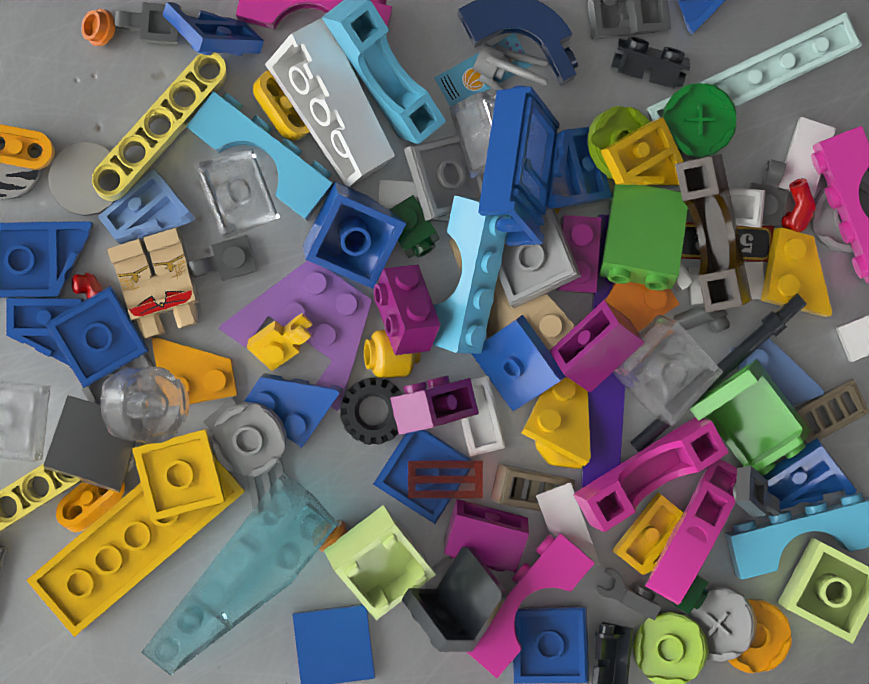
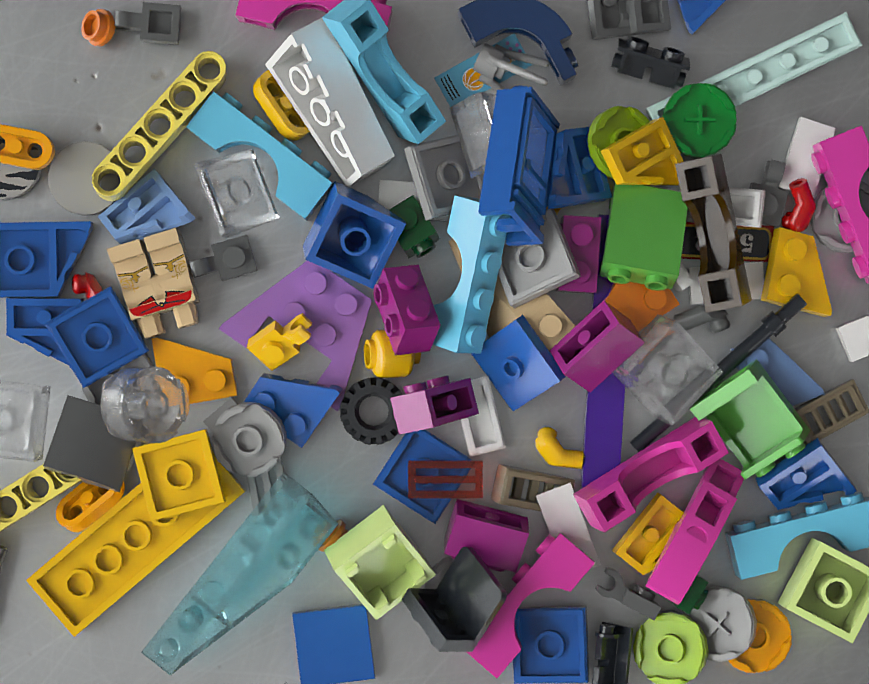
blue wing [163,2,264,56] -> none
yellow wing [521,376,591,466] -> none
dark grey plate [733,466,780,518] -> none

